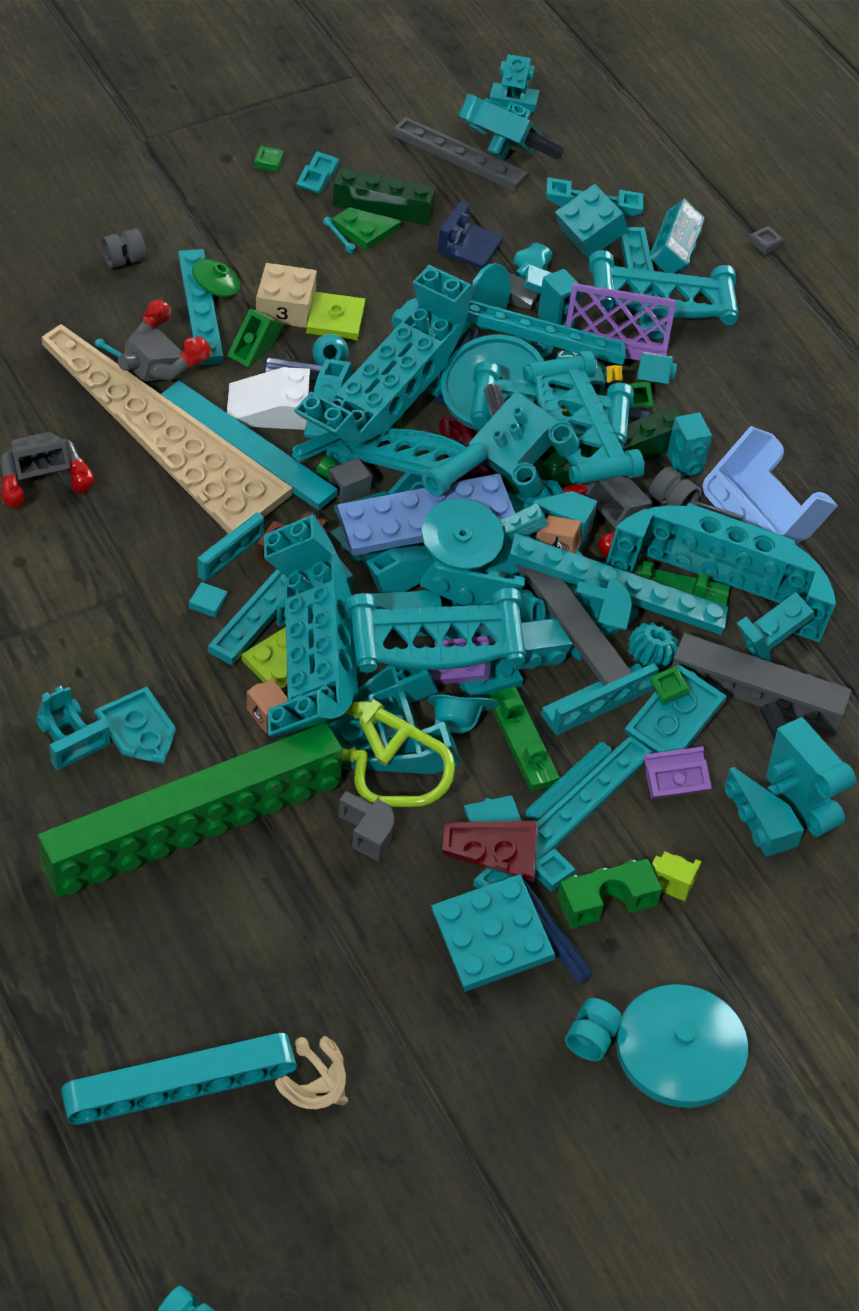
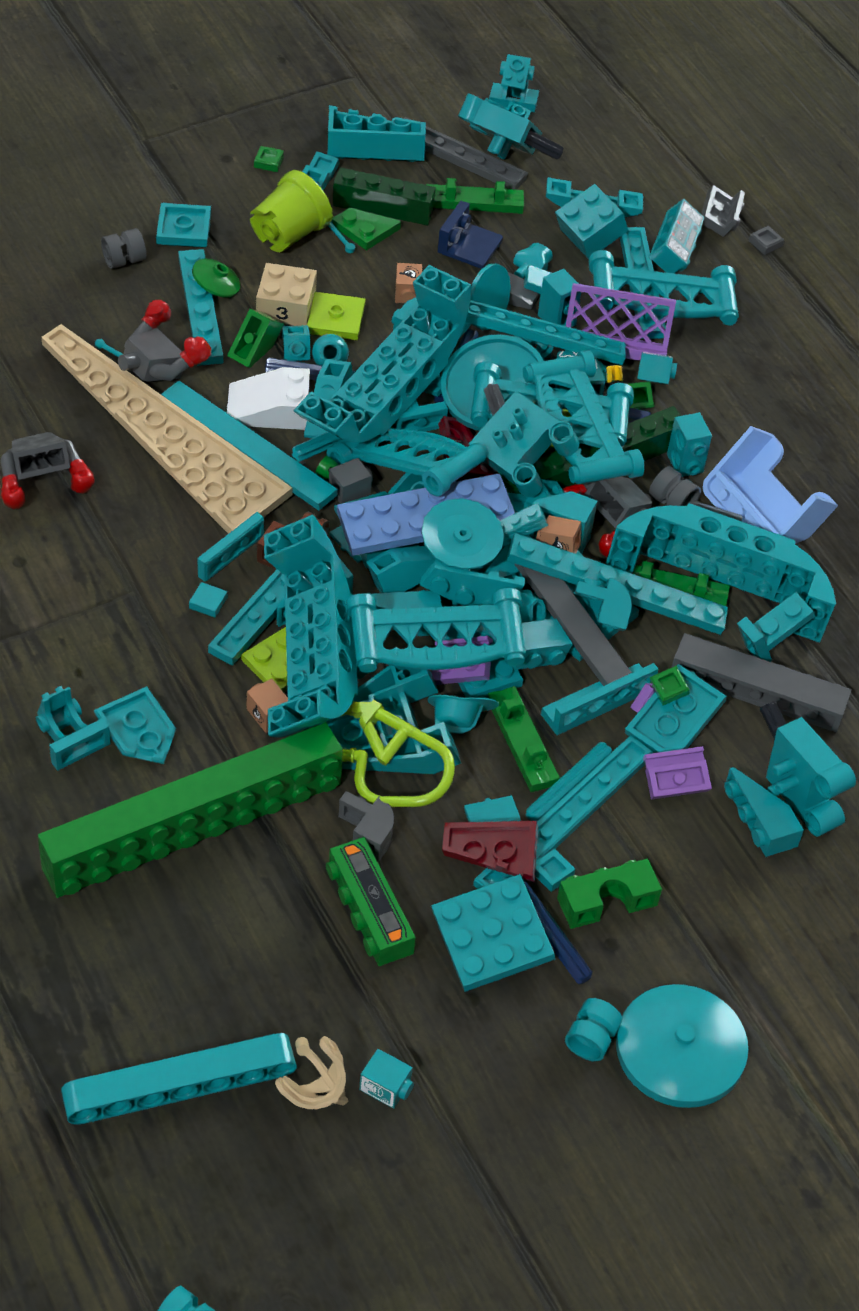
teal gear [628,622,678,669] -> none
lime brick [651,851,701,902] -> none
none -> teal plate [156,203,211,247]
none -> lime piece [250,170,333,253]
none -> teal bracket [282,325,310,361]
none -> green brick [326,837,416,966]
none -> teal wedge [327,105,426,162]
none -> teal brick [359,1049,414,1109]
none -> teal slope [394,400,448,432]
none -> nougat brick [395,263,422,303]
none -> green hinge [426,178,524,214]
none -> medium lavender tile [630,683,655,713]
none -> dark grey bracket [701,185,745,237]

